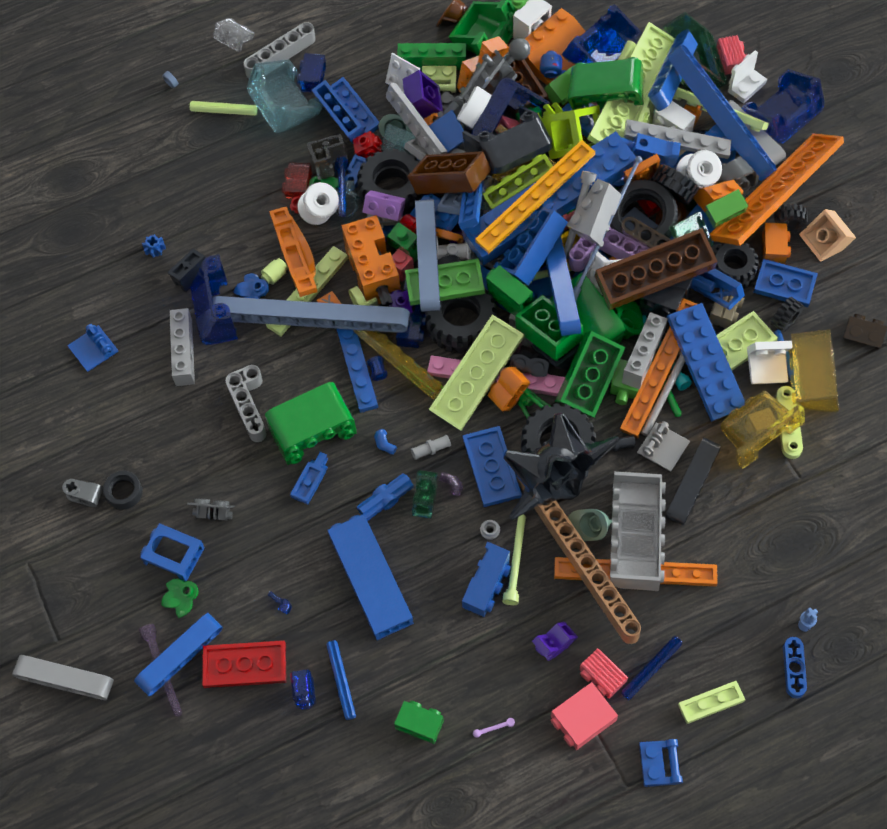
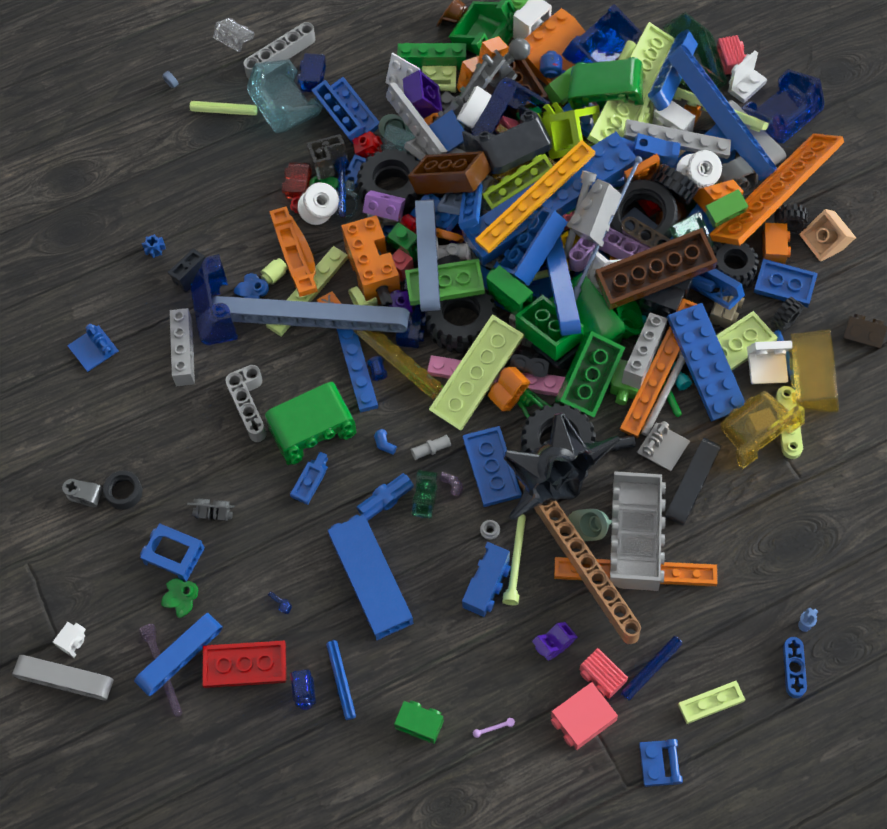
none -> white brick [53,622,86,658]

